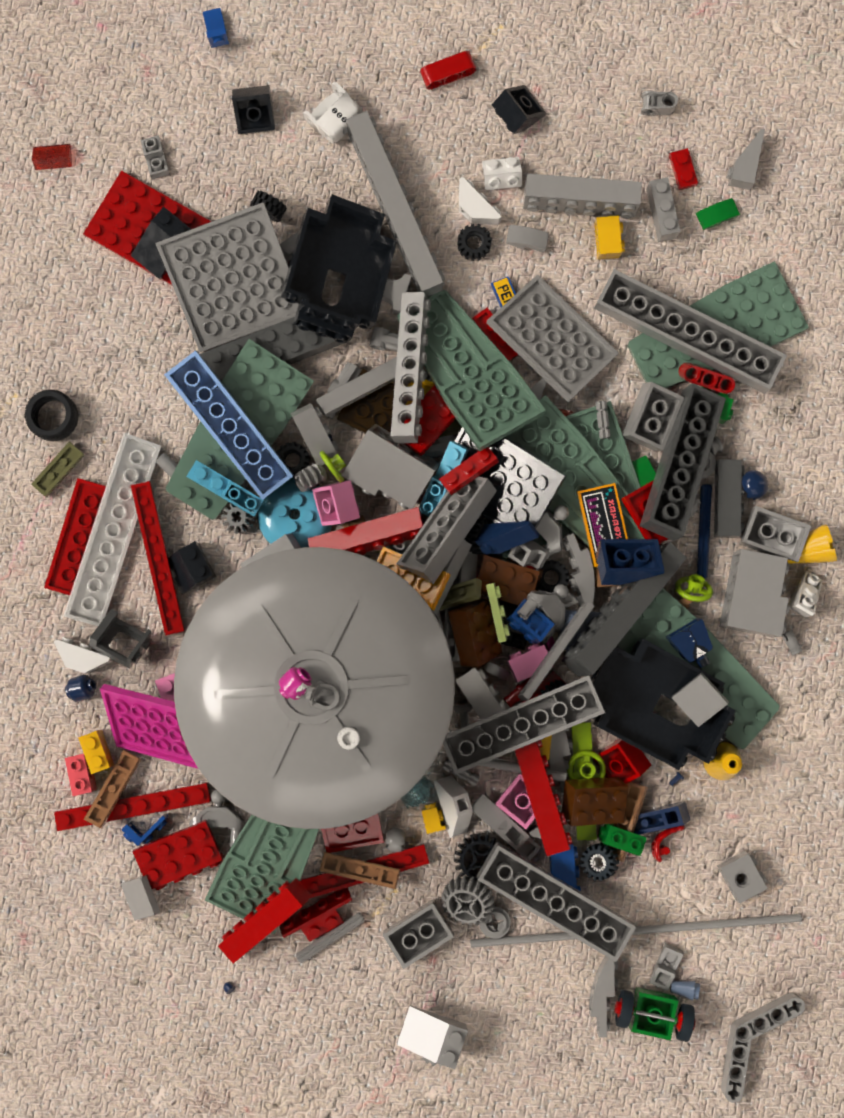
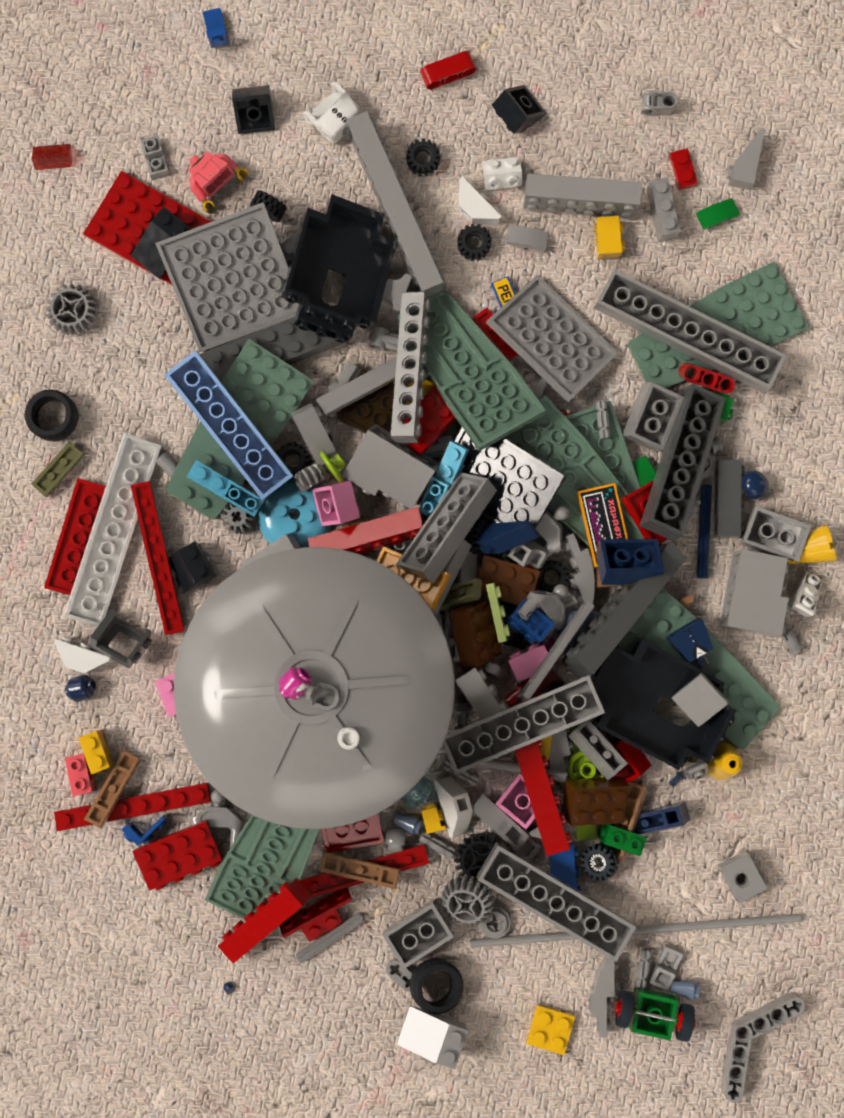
dark pink plate [100,684,198,769] -> none
light grey tile [121,875,160,921] -> none
red plate [439,447,499,496] -> none
red piece [651,825,685,862] -> none
lime piece [675,574,713,602] -> none
none -> light grey gear [45,283,98,335]
none -> coral torso [189,152,248,214]
none -> light grey beam [386,959,413,992]
none -> sand blue cone [393,813,424,835]
none -> black tyre [406,138,440,177]
none -> black tyre [410,958,464,1014]
none -> light grey axle [419,832,456,859]
none -> yellow plate [526,1004,575,1055]
none -> light grey brick [568,720,628,781]
none -> light grey axle [636,949,652,989]
none -> light grey slope [683,761,708,780]

